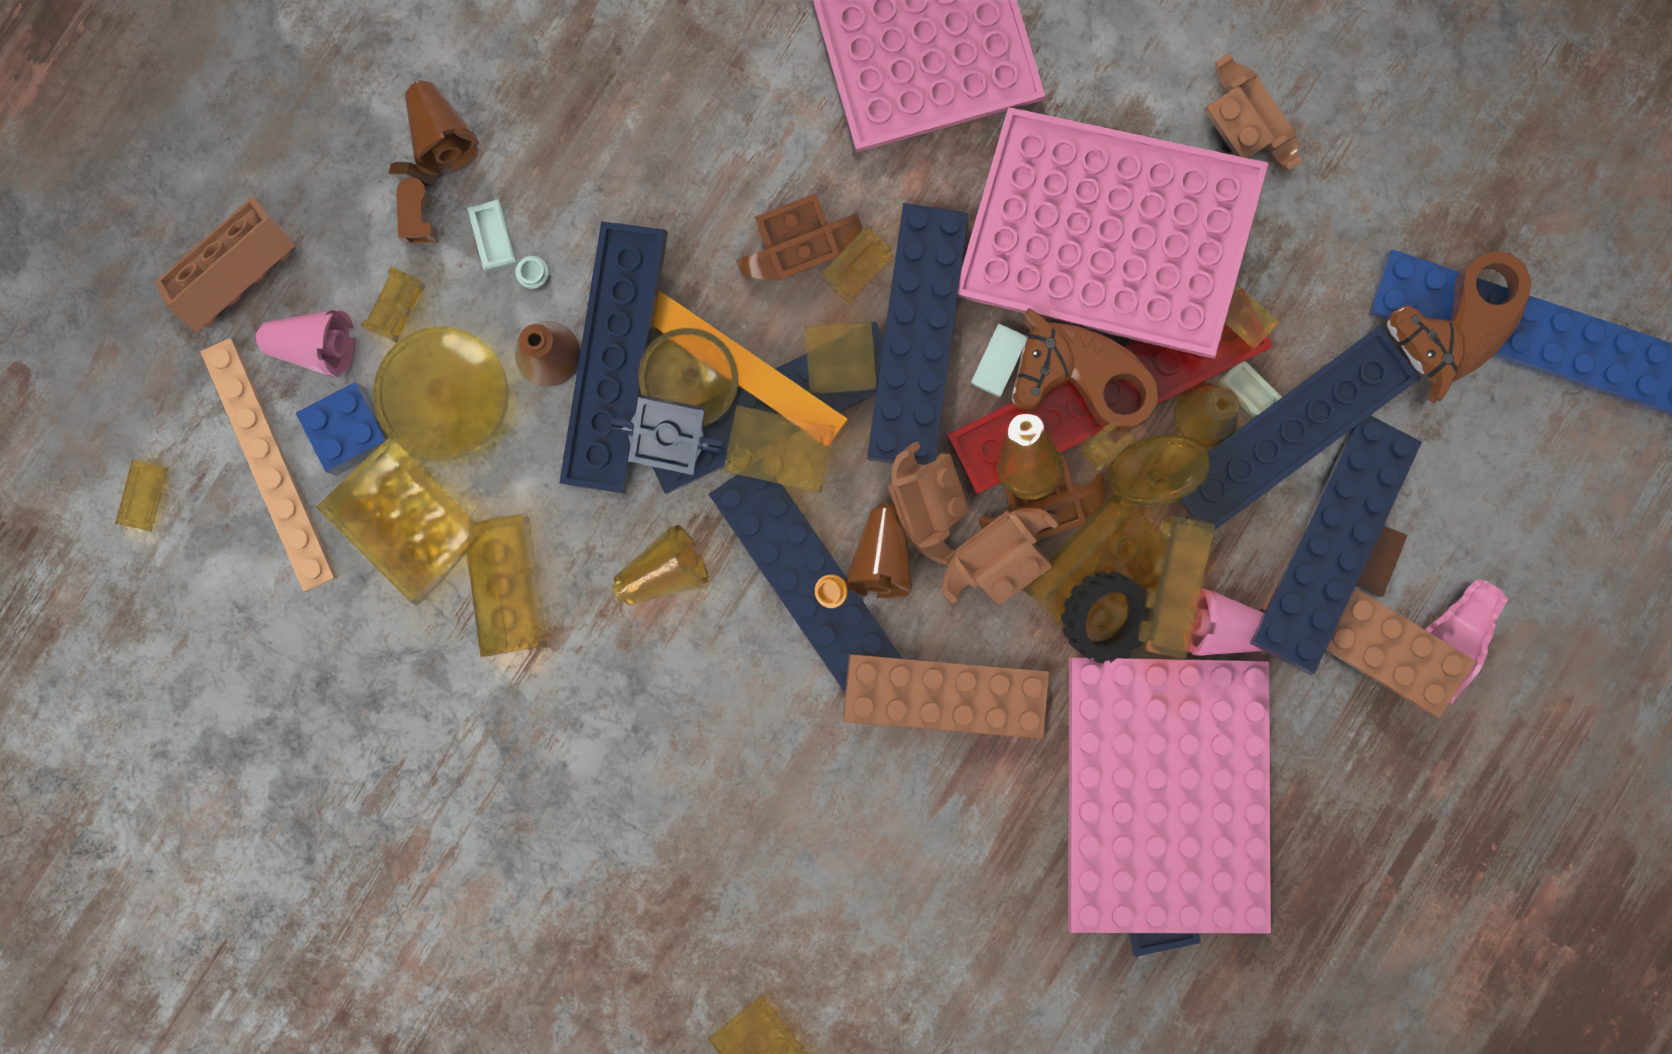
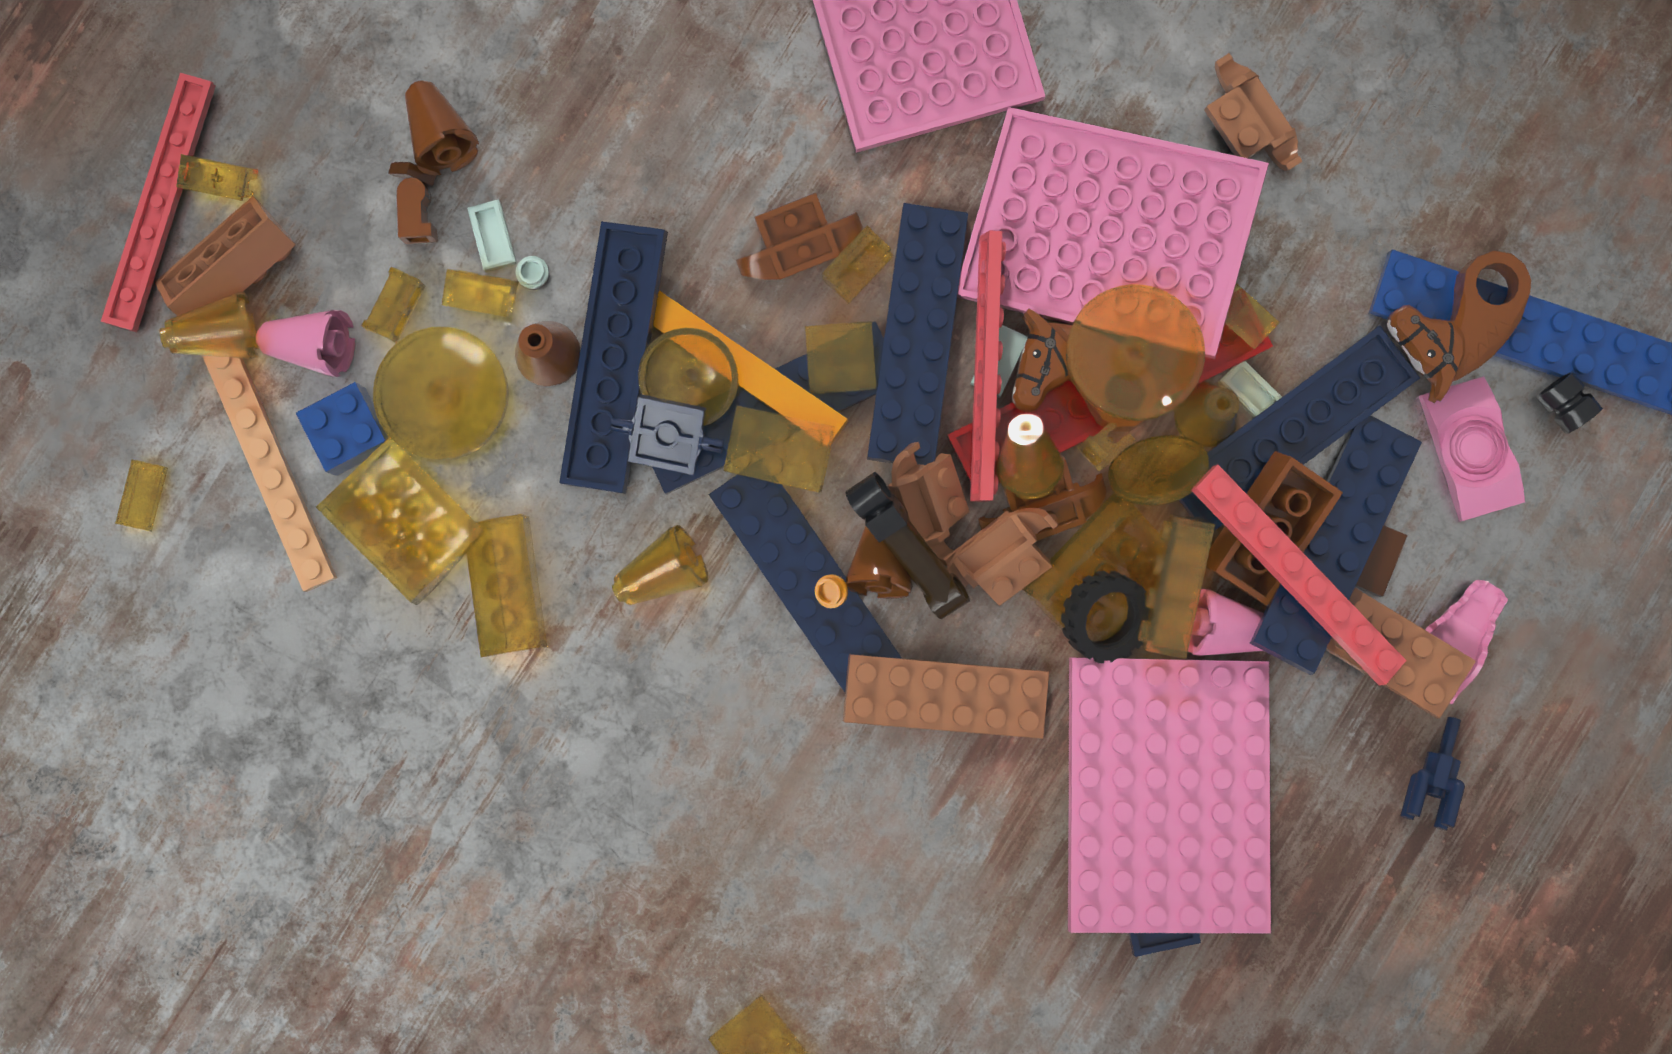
none -> coral plate [101,73,216,332]
none -> clear yellow cone [159,292,259,359]
none -> clear yellow hinge [176,154,258,201]
none -> clear yellow hinge [441,269,519,317]
none -> piece [845,472,970,619]
none -> coral plate [970,230,1006,502]
none -> clear yellow dish [1066,284,1205,421]
none -> coral plate [1191,465,1407,686]
none -> dark orange brick [1200,451,1343,606]
none -> dark blue plant [1400,717,1465,831]
none -> bright pink slope [1419,376,1525,522]
none -> black wheel [1536,371,1603,434]

